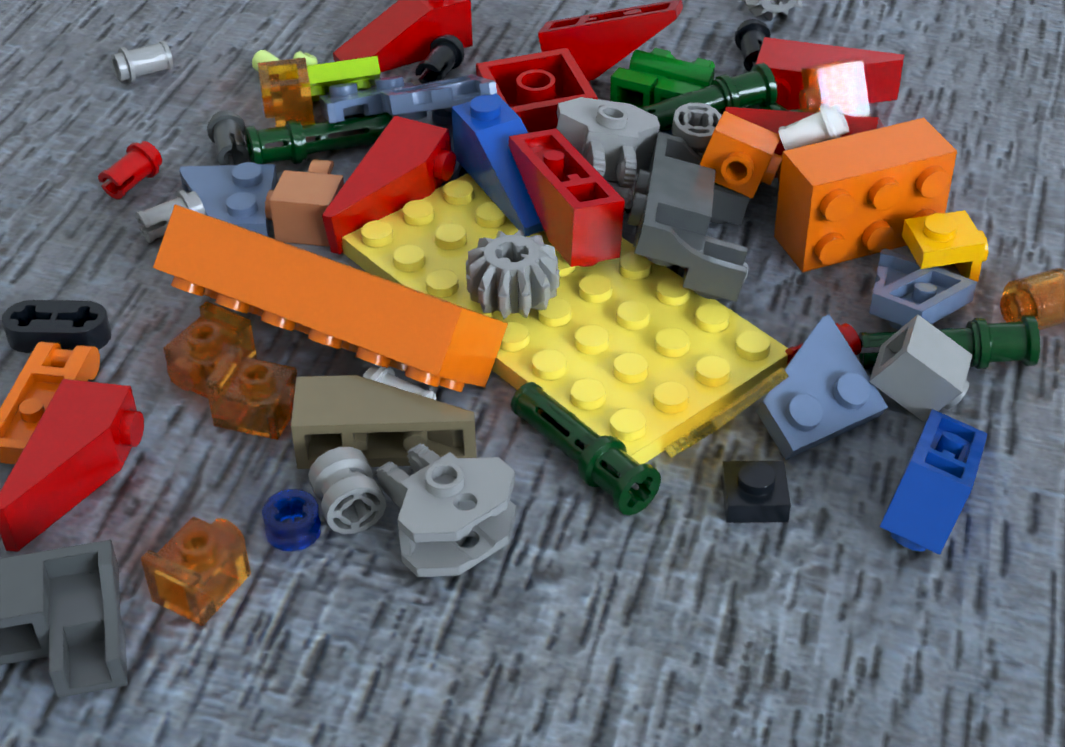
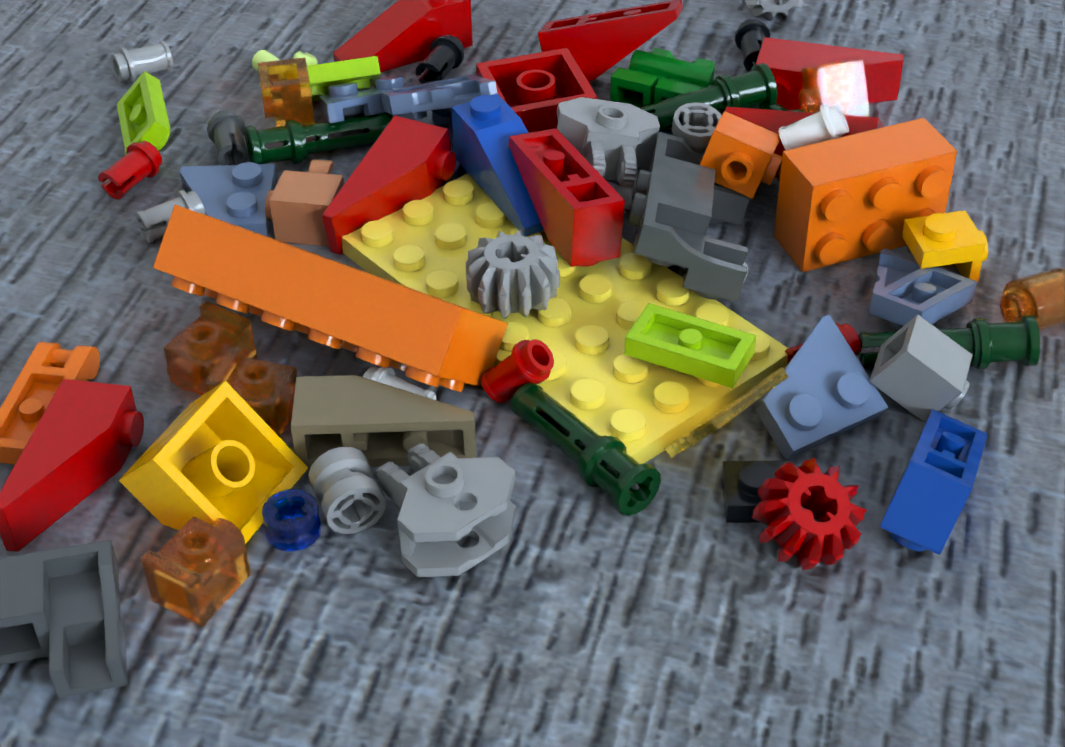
black beam [2,300,111,353] -> none
none -> lime plate [117,71,171,154]
none -> yellow slope [119,380,308,552]
none -> red pin [481,339,554,403]
none -> lime plate [624,303,756,388]
none -> red gear [752,457,866,571]

